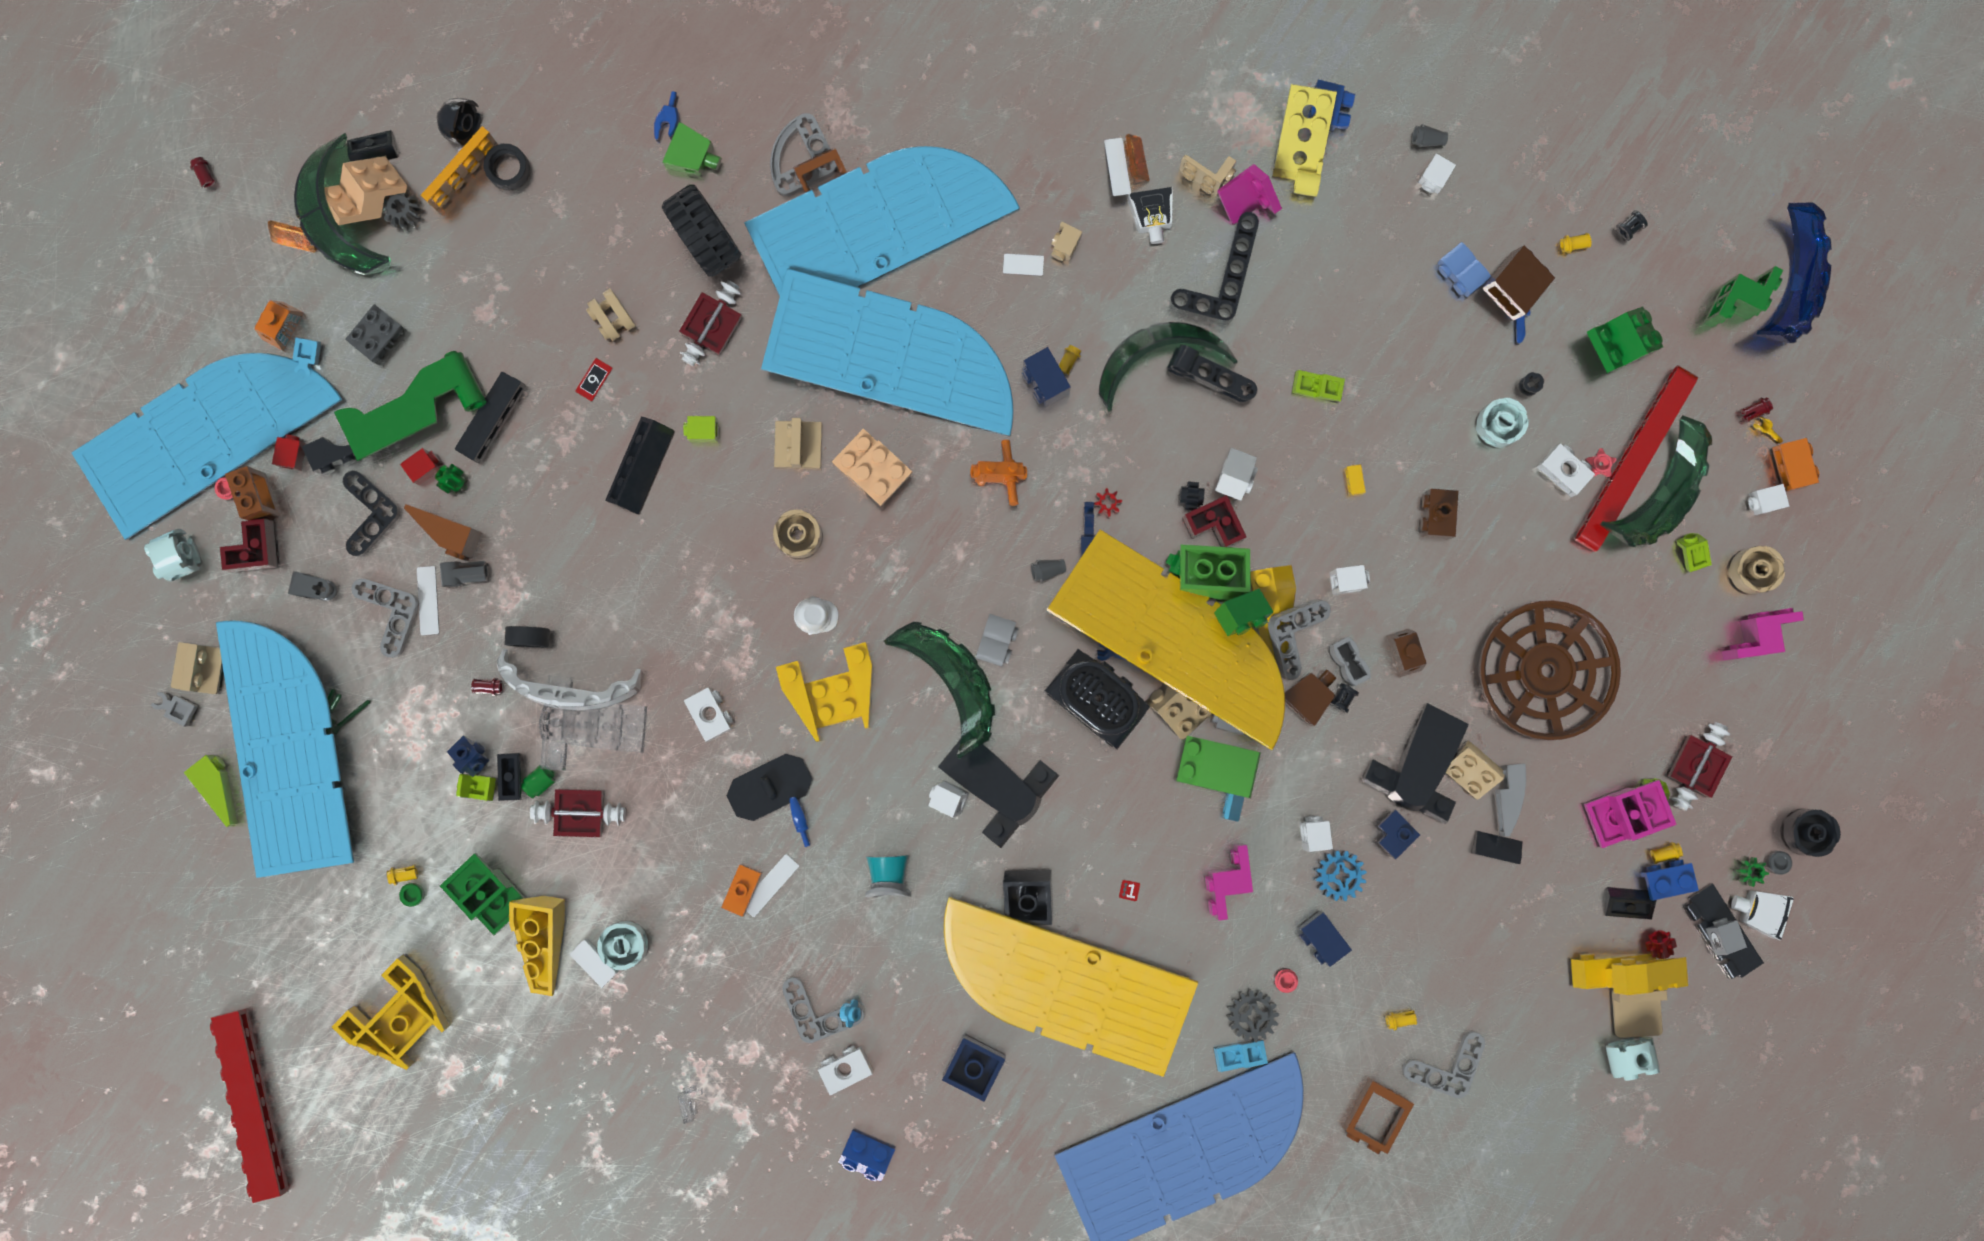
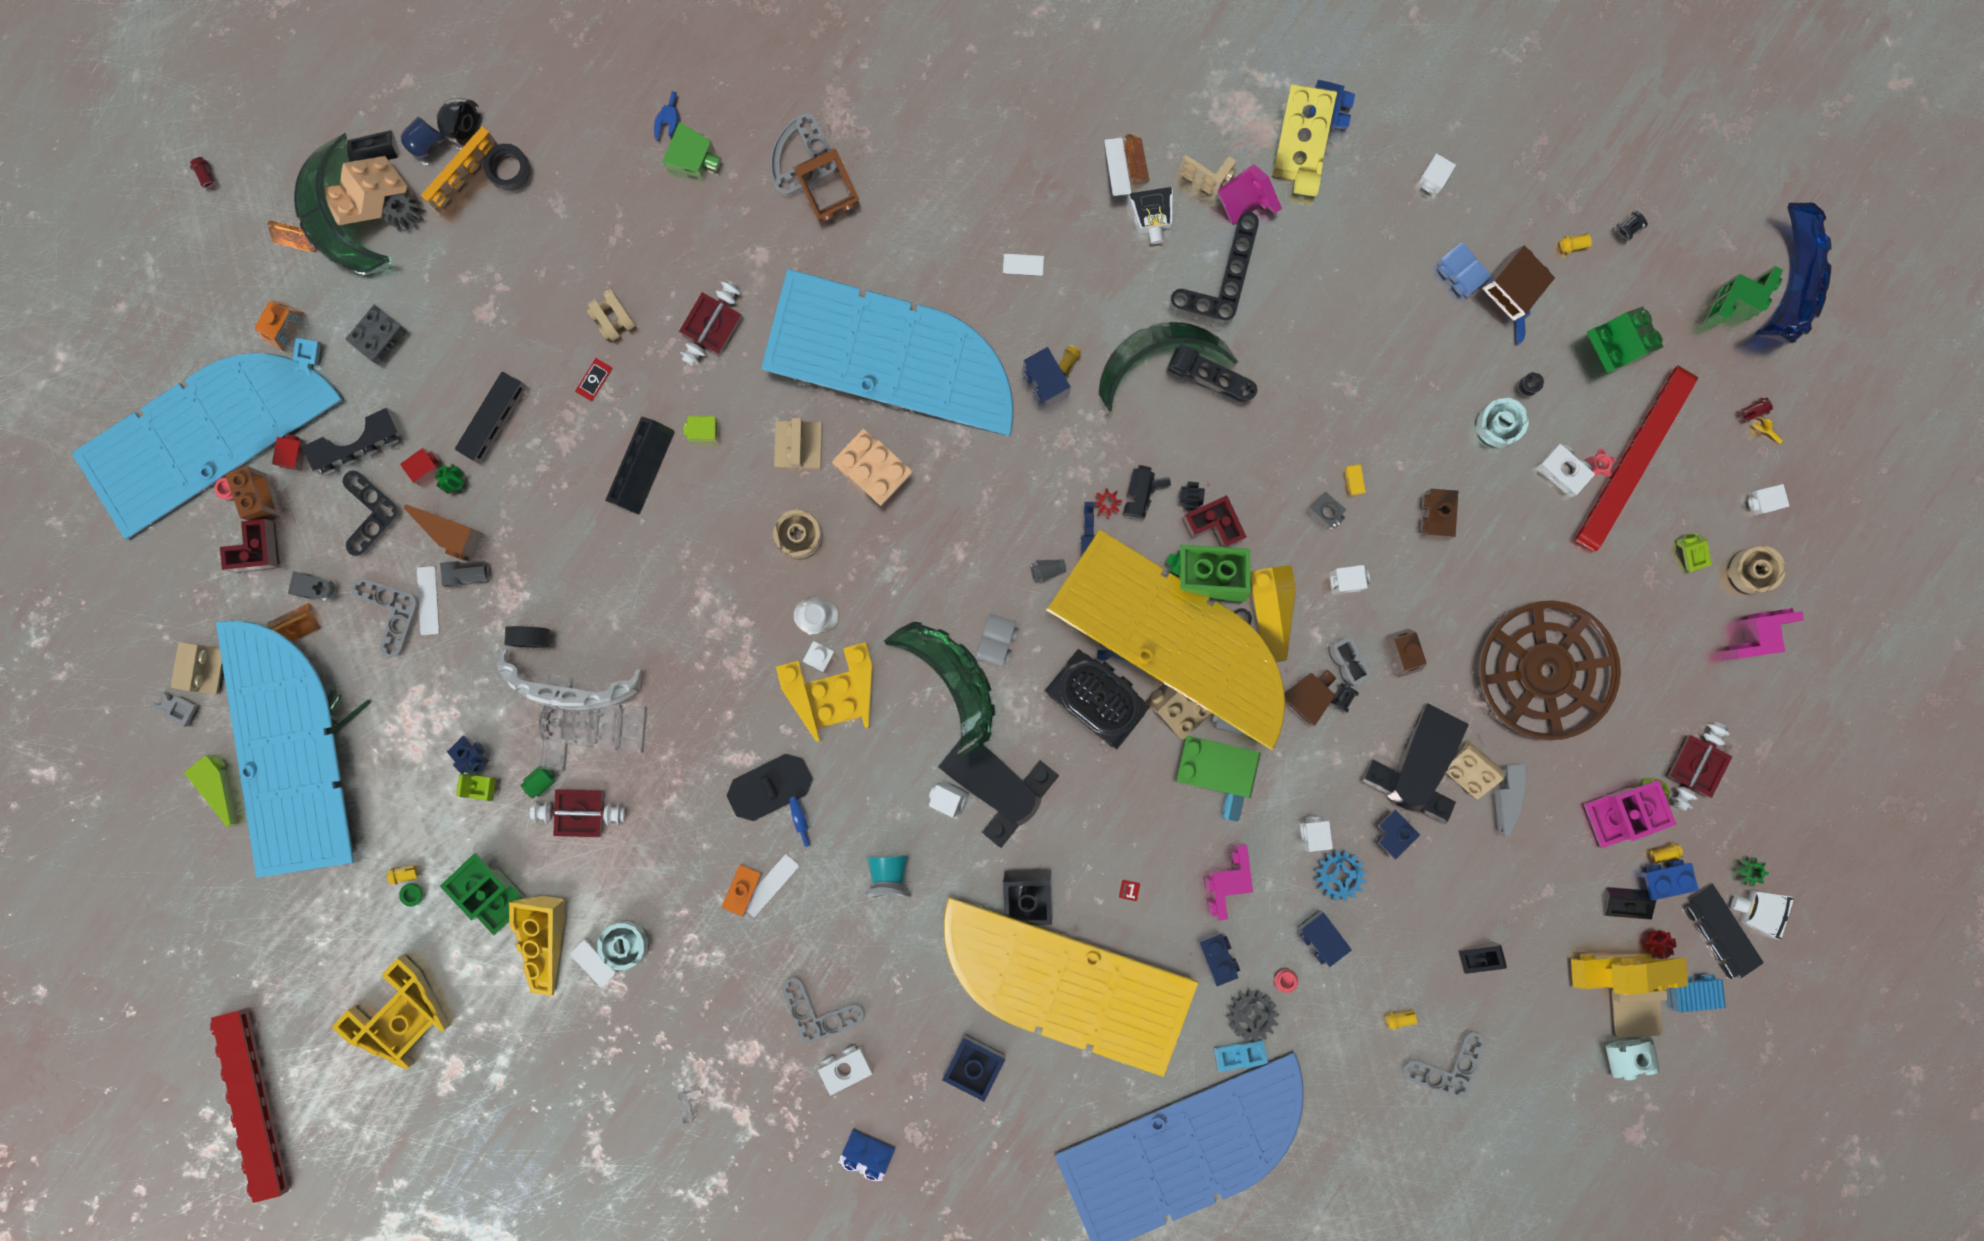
light aqua brick [144,528,201,582] -> none
green door [334,351,486,461] -> none
dark red pin [471,678,503,696] -> none
black slope [497,753,522,801] -> none
black tyre [661,184,742,277] -> none
white brick [684,687,733,742] -> none
medium azure door [744,146,1020,296] -> none
medium azure plate [840,999,861,1028] -> none
orange piece [970,440,1027,506] -> none
tan brick [1051,222,1082,261] -> none
green brick [1214,588,1273,636] -> none
white brick [1215,448,1258,501] -> none
light grey beam [1268,599,1331,680] -> none
lime slope [1292,370,1345,402] -> none
dark orange window [1342,1078,1414,1154] -> none
dark grey cone [1412,124,1448,147] -> none
black slope [1472,831,1523,864] -> none
clear green windscreen [1600,415,1712,547] -> none
light grey brick [1706,918,1747,956] -> none
dark grey tile [1766,851,1792,875] -> none
orange brick [1772,438,1820,491] -> none
black brick [1784,809,1841,857] -> none
none -> clear orange slope [267,603,320,642]
none -> dark blue helmet [401,116,445,158]
none -> white brick [803,641,836,673]
none -> black piece [1123,465,1171,519]
none -> dark blue brick [1197,932,1240,986]
none -> dark grey brick [1307,491,1347,529]
none -> black slope [1460,942,1507,974]
none -> dark azure brick [1670,974,1726,1012]

